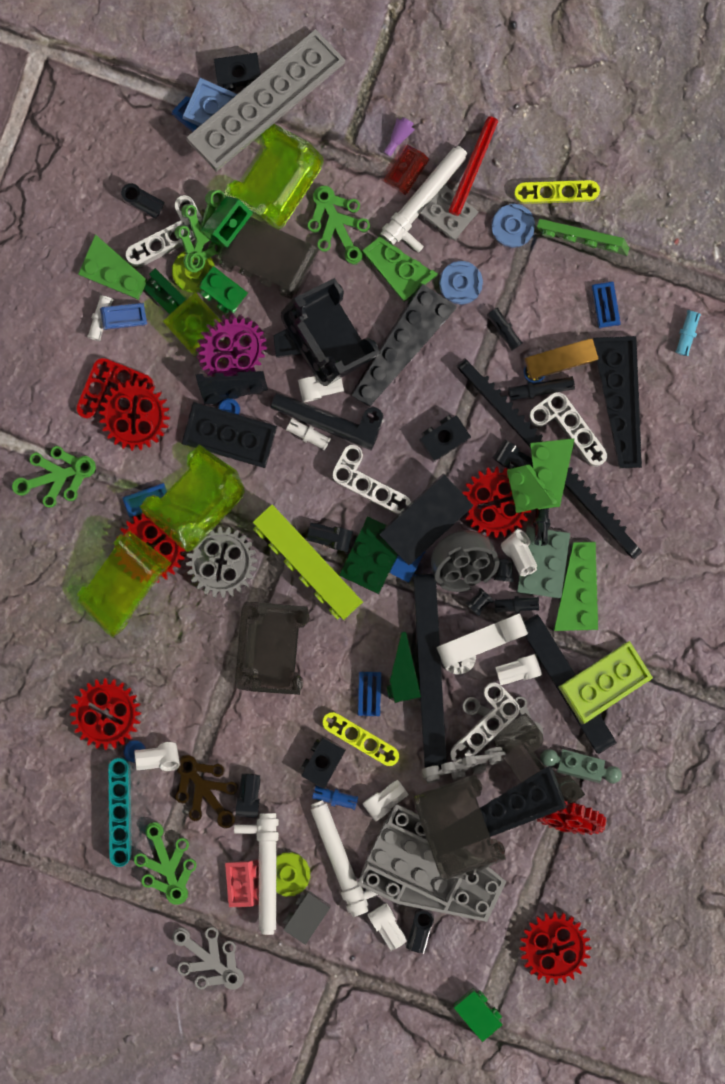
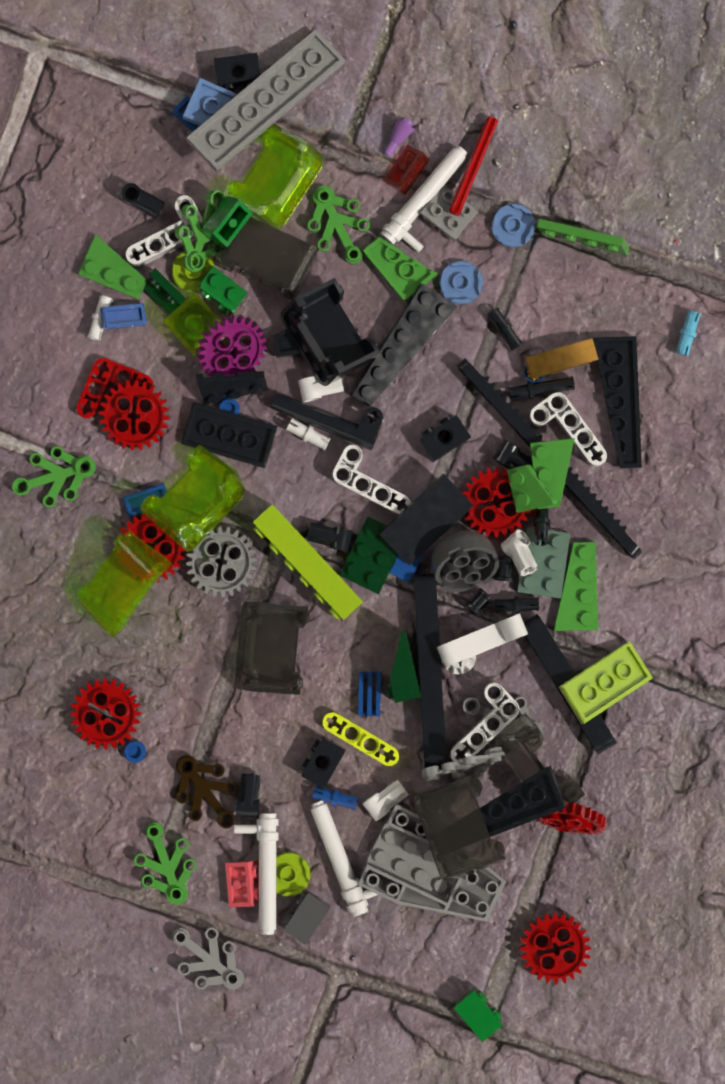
teal beam [108,757,132,867] -> none
white piece [134,742,180,771] -> none
white piece [367,903,407,951] -> none
black piece [406,908,434,953] -> none
white piece [495,654,542,685] -> none
neon yellow beam [514,180,600,204] -> none
sand green plate [540,749,622,784] -> none
blue tile [591,281,621,329] -> none

